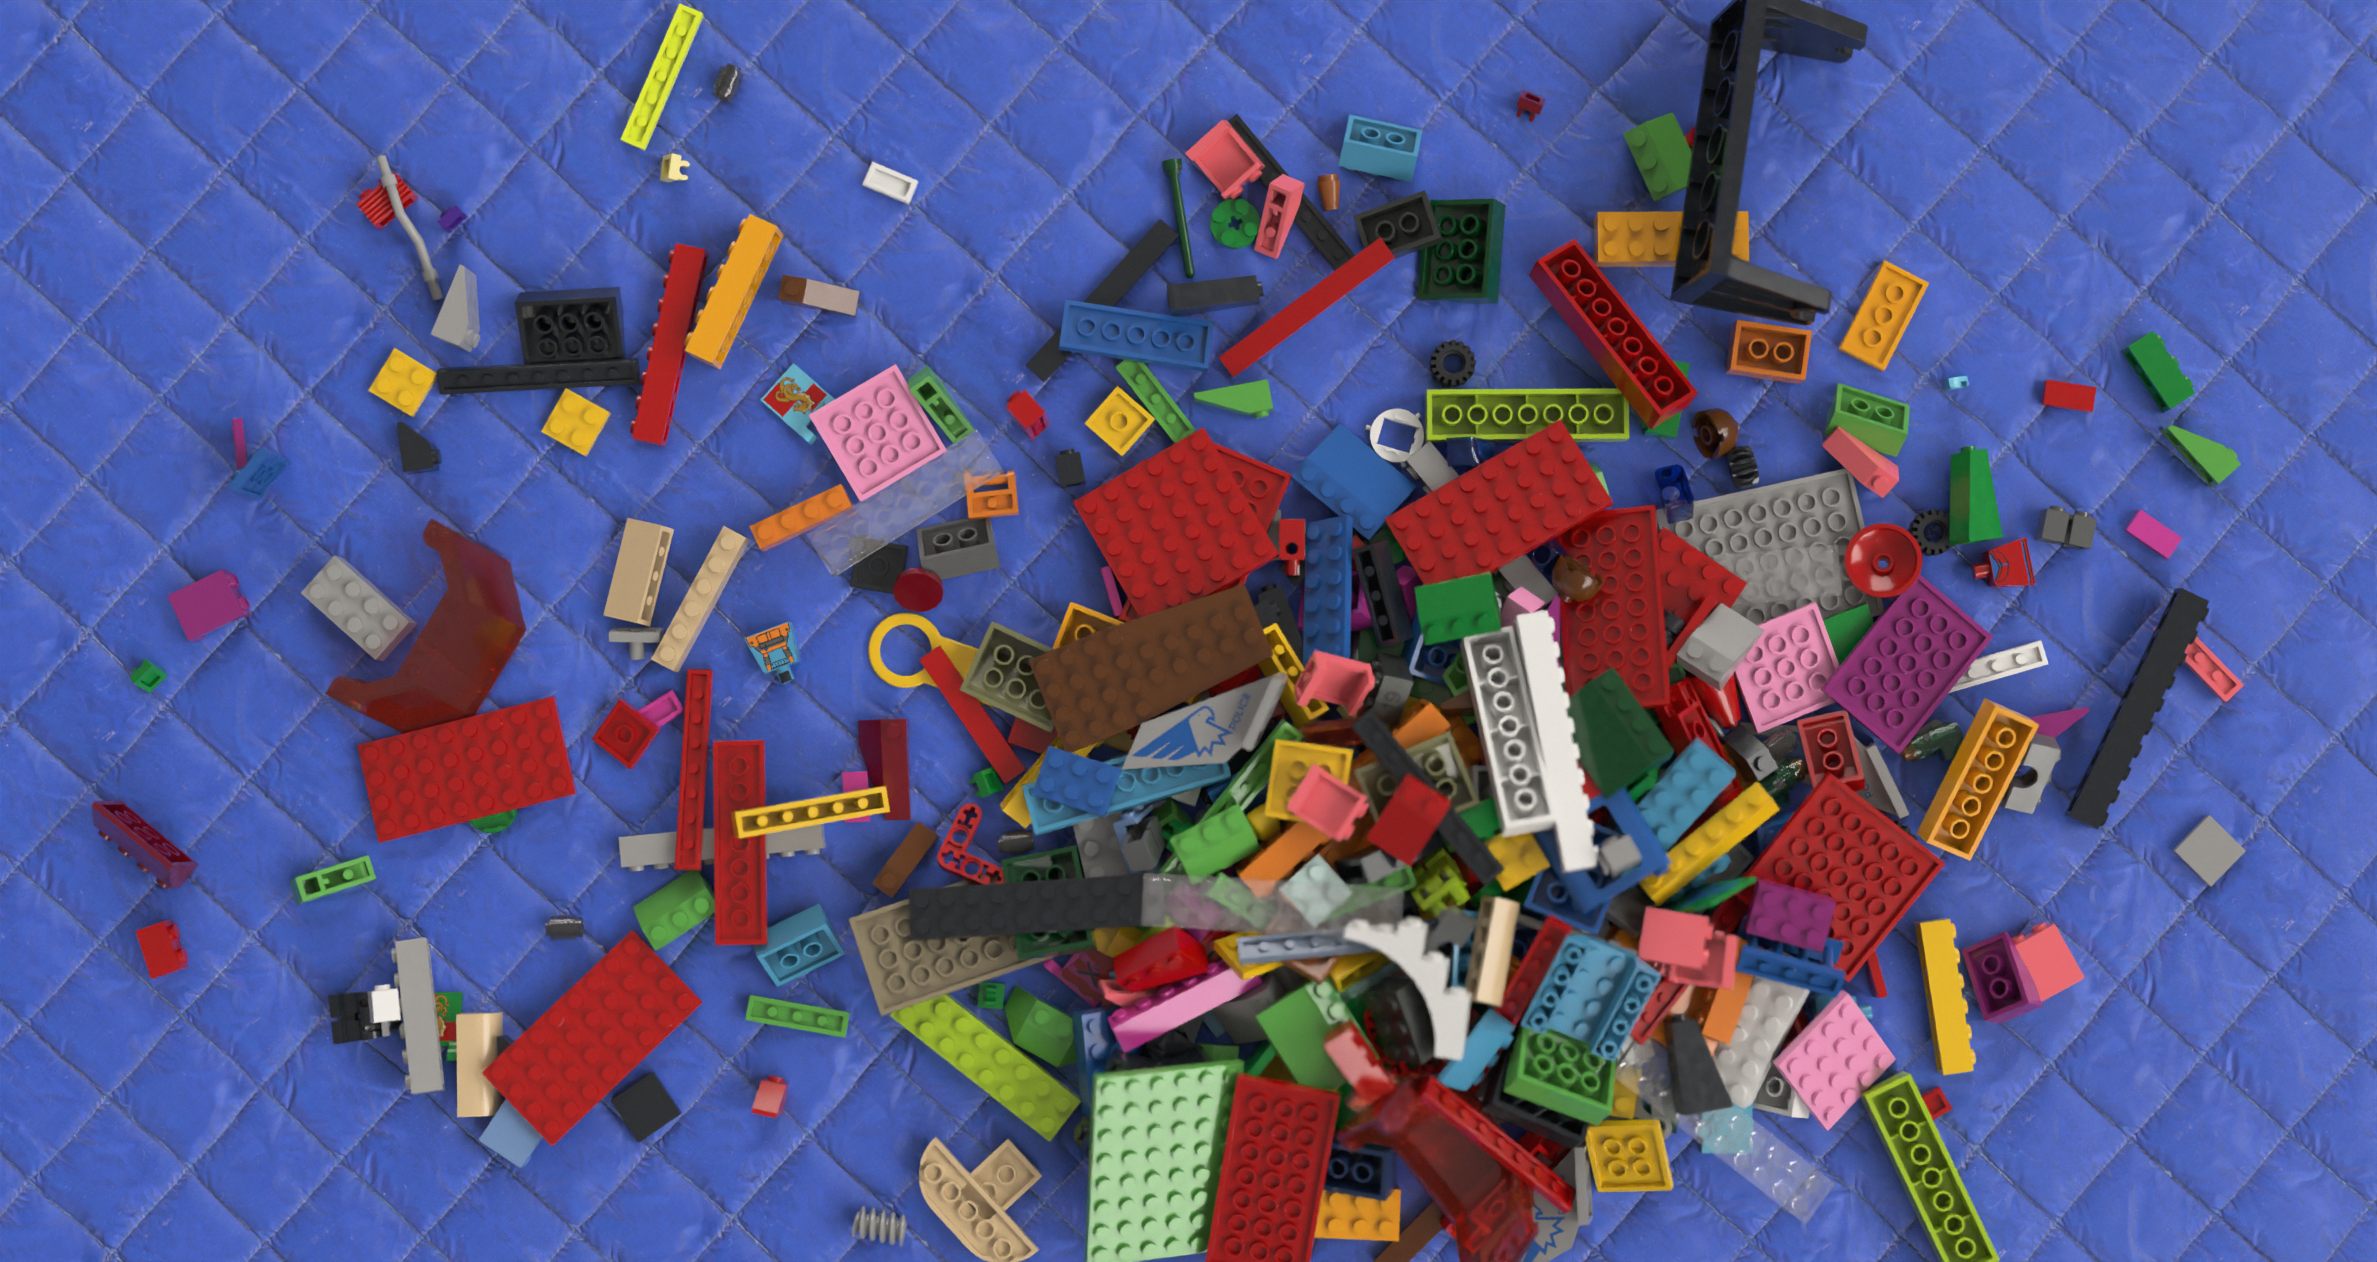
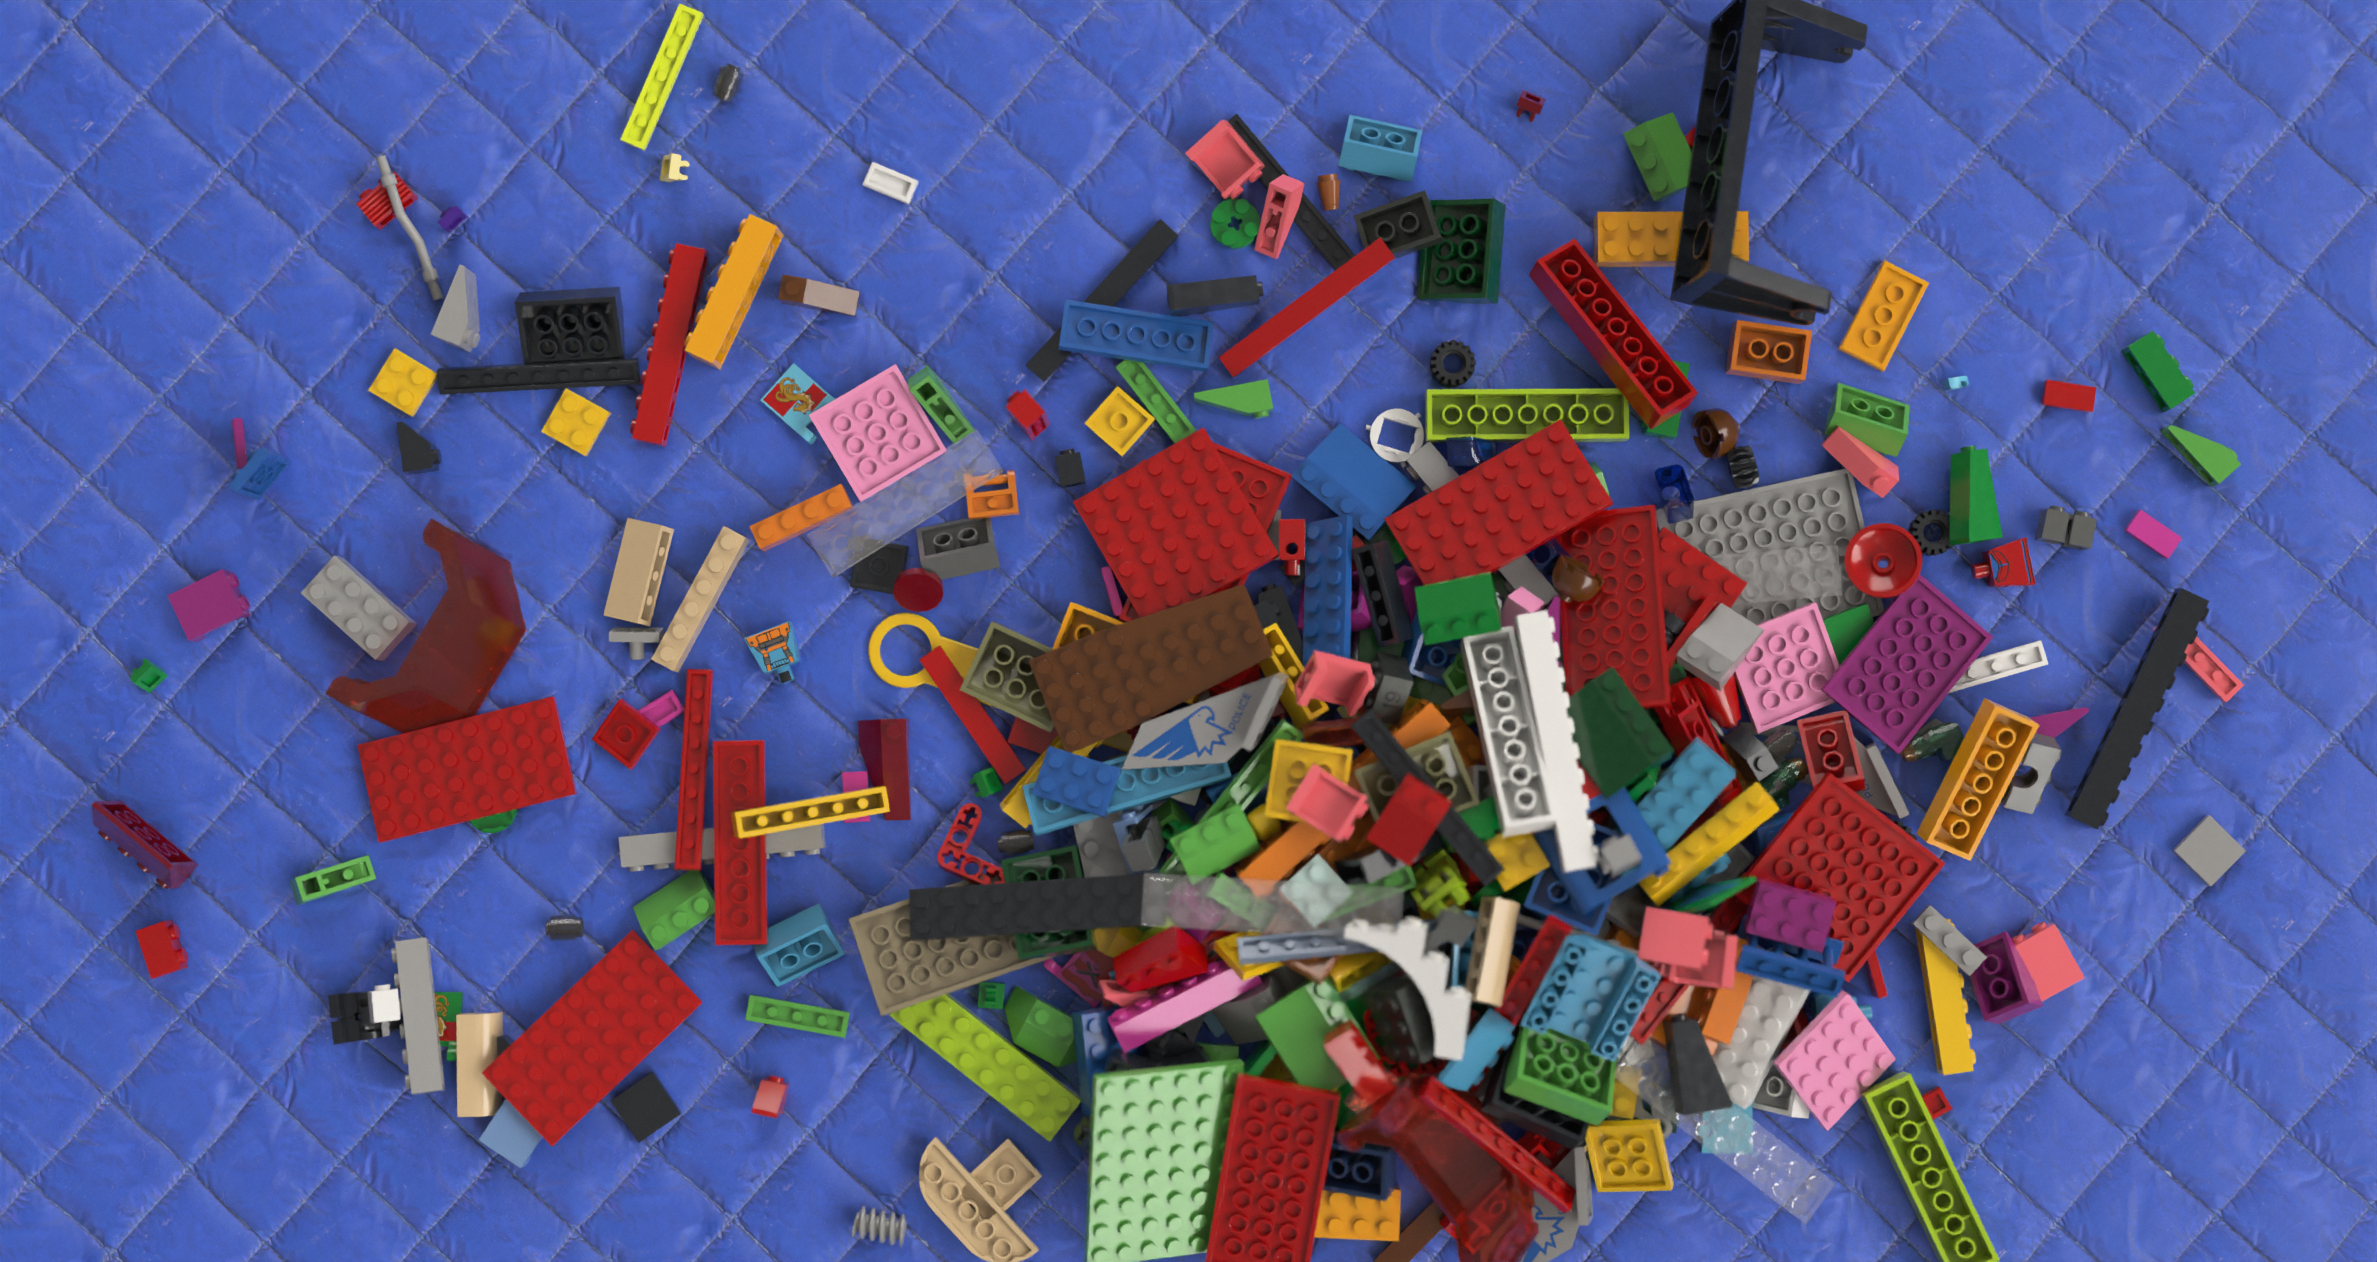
reddish brown slope [872,821,939,898] -> none
dark green piece [1162,158,1195,279] -> none
none -> light grey plate [1911,905,1987,976]

